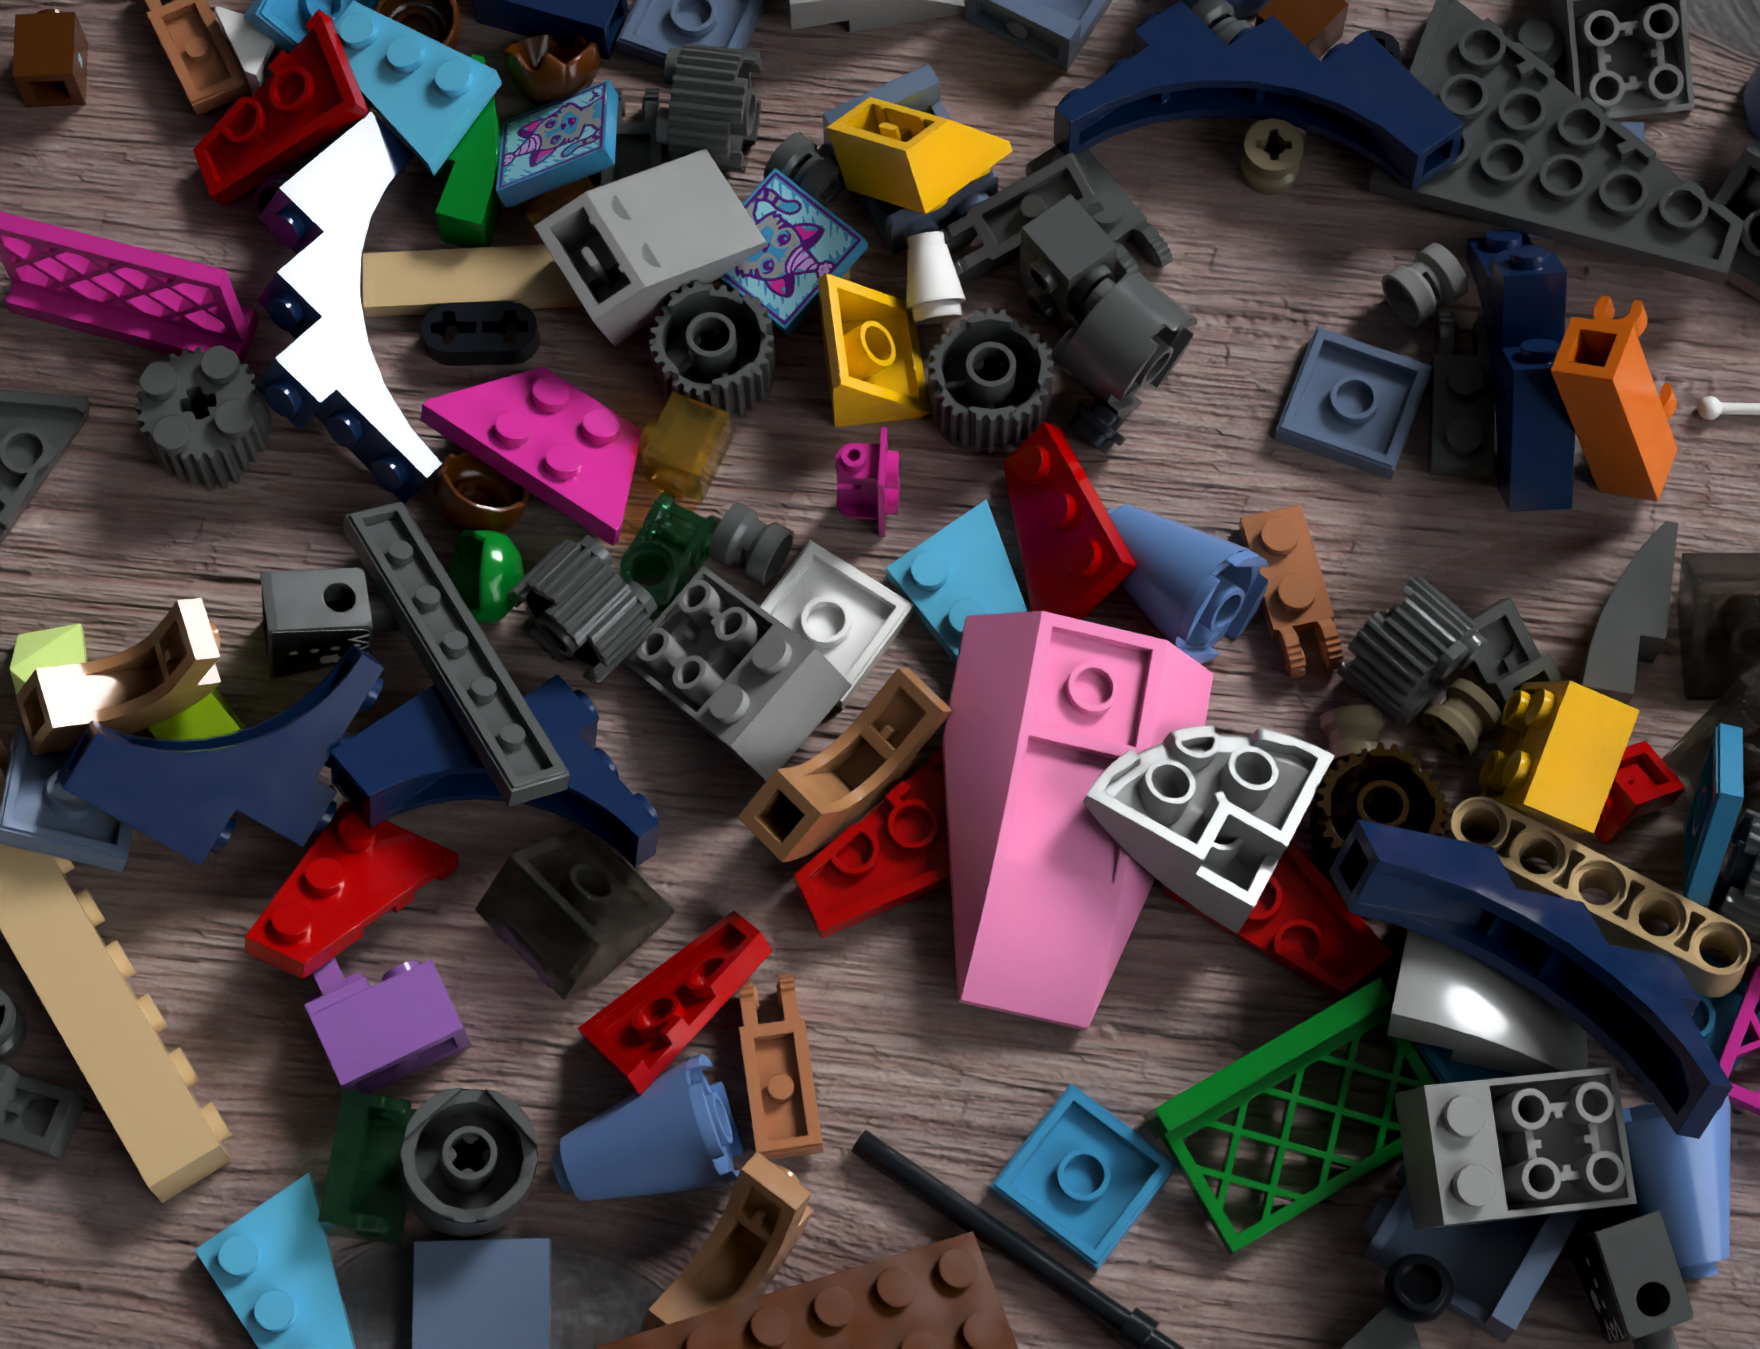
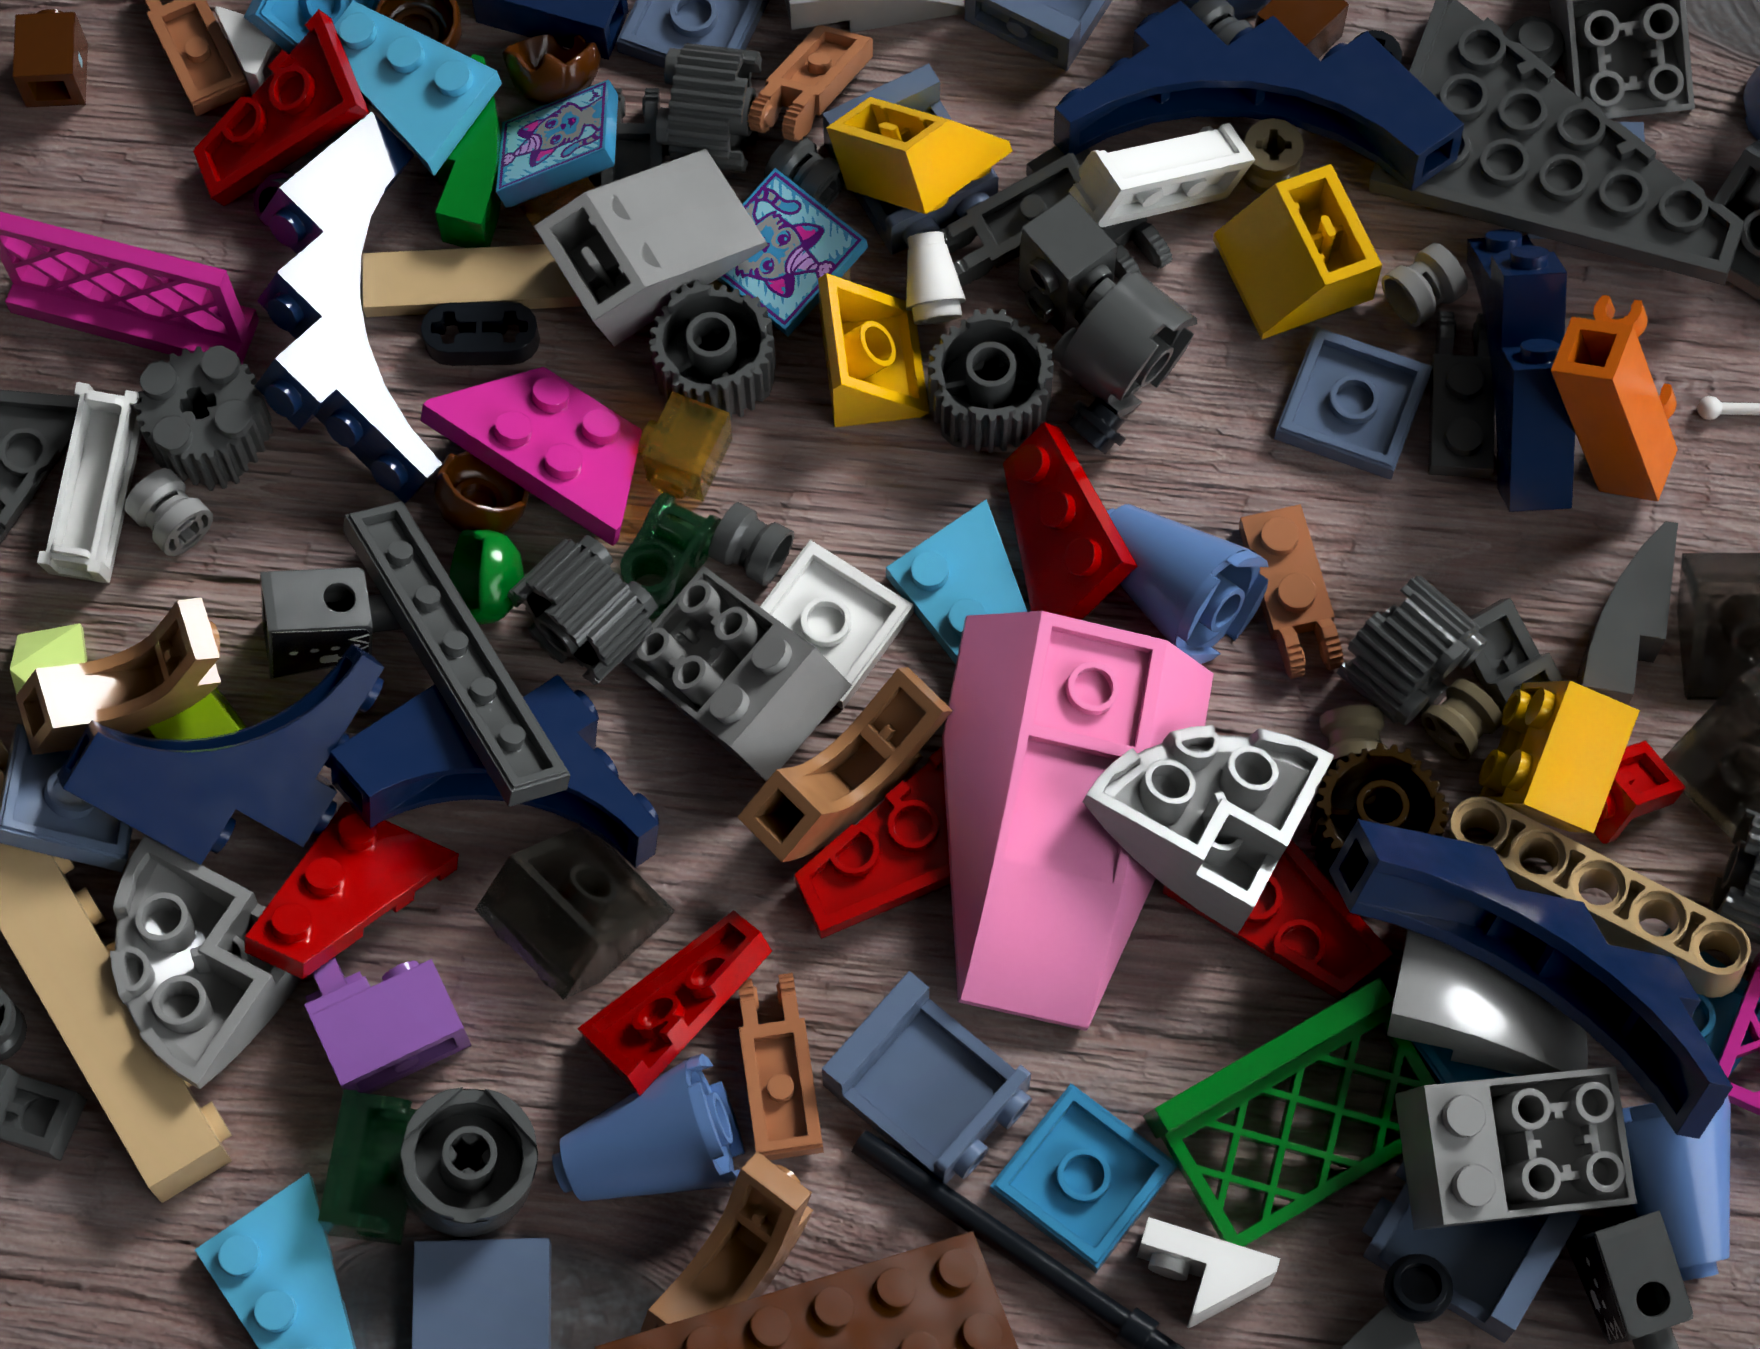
dark pink hinge [835,427,900,537] -> none
dark azure tile [1682,723,1744,906] -> none
none -> white container [37,382,142,584]
none -> light grey brick [110,835,302,1090]
none -> light grey wheel [124,468,213,556]
none -> nougat hinge [747,25,873,142]
none -> sand blue panel [822,971,1032,1184]
none -> white container [1069,123,1255,228]
none -> white slope [1137,1217,1280,1328]
none -> yellow slope [1213,164,1382,340]

